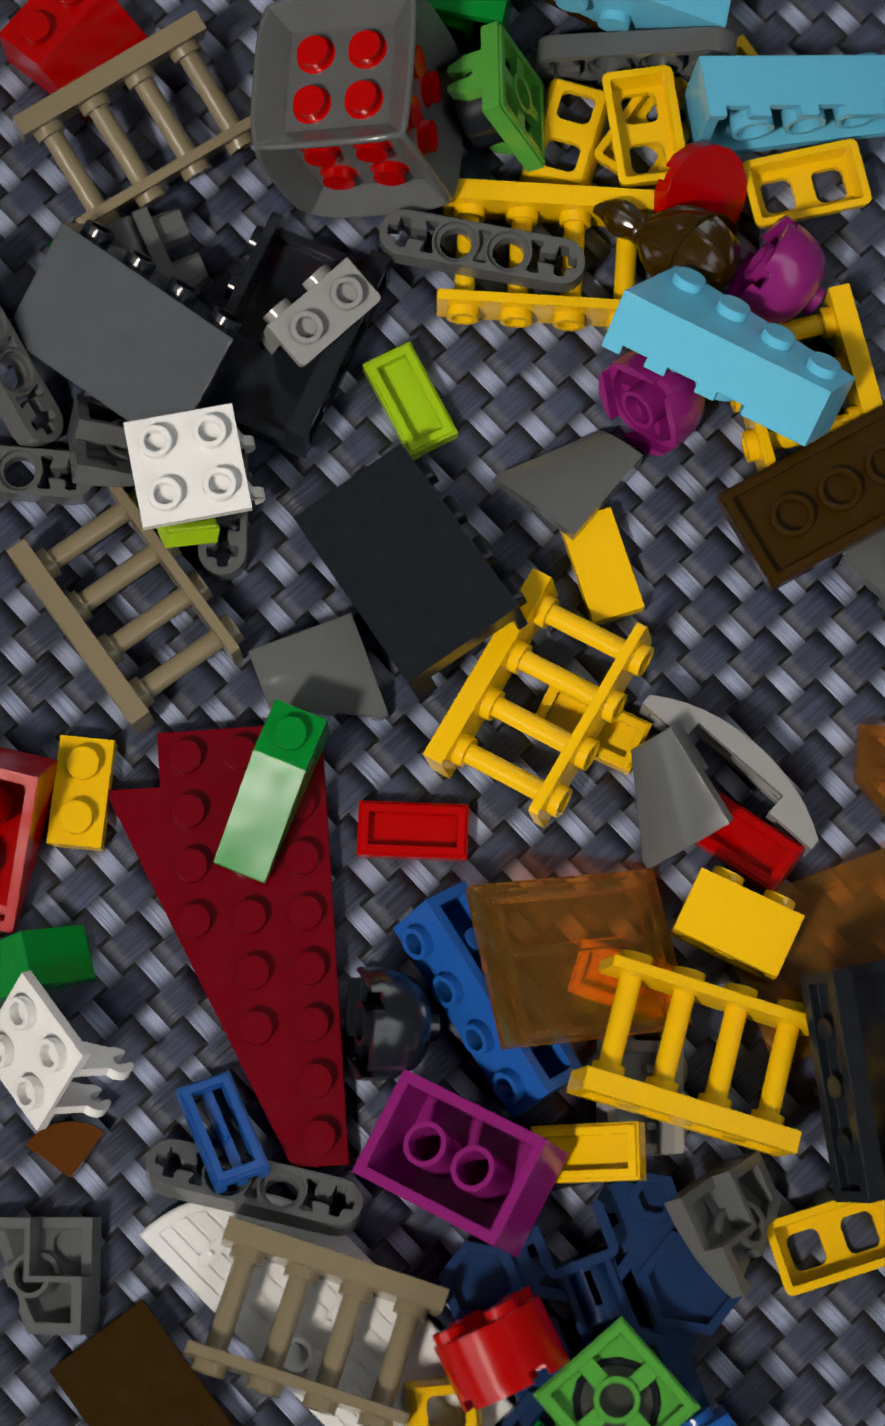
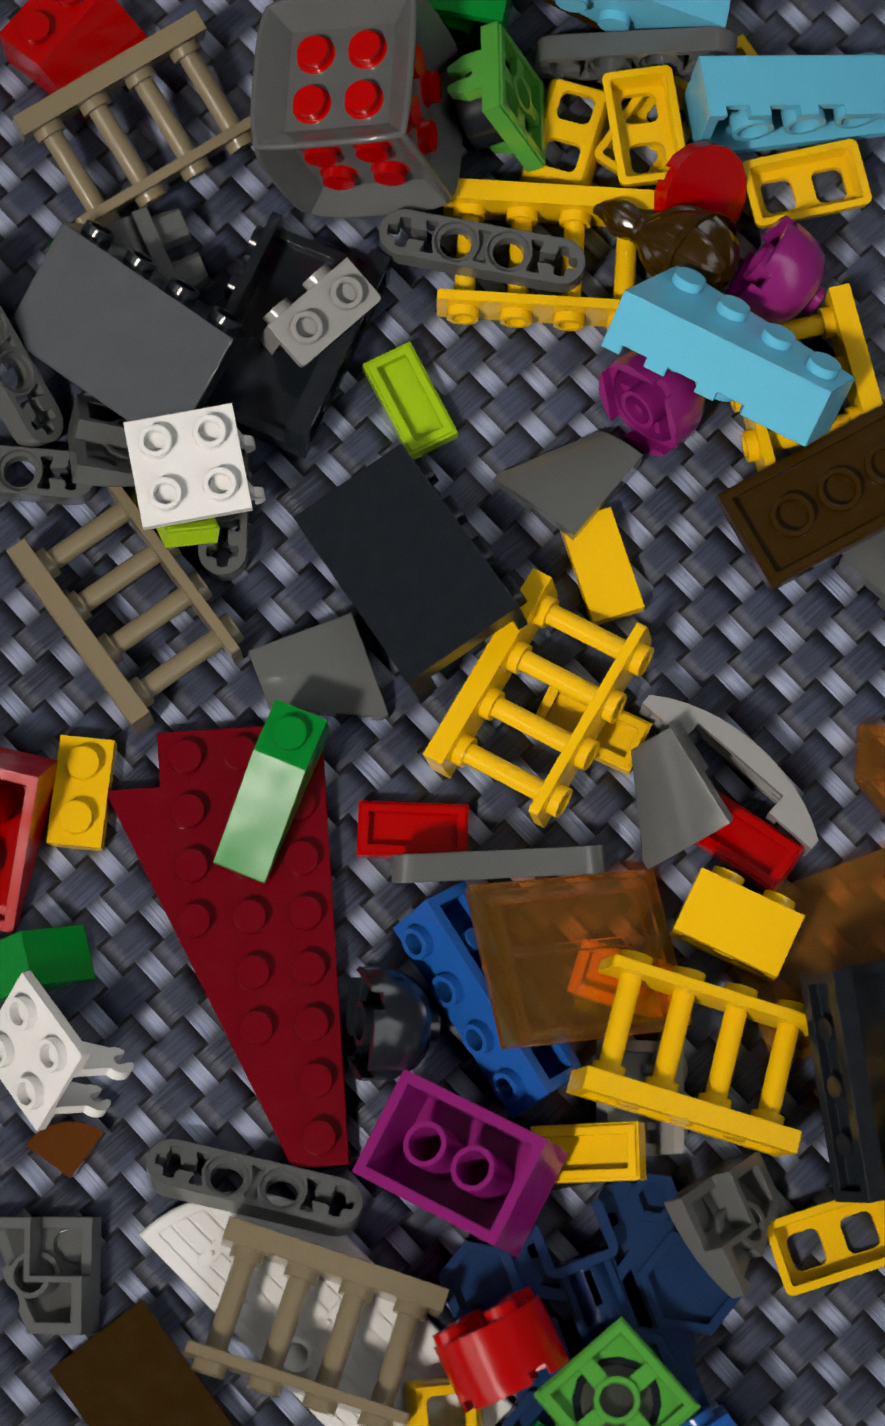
blue tile [176,1070,270,1195] -> none
none -> dark grey beam [391,845,606,883]

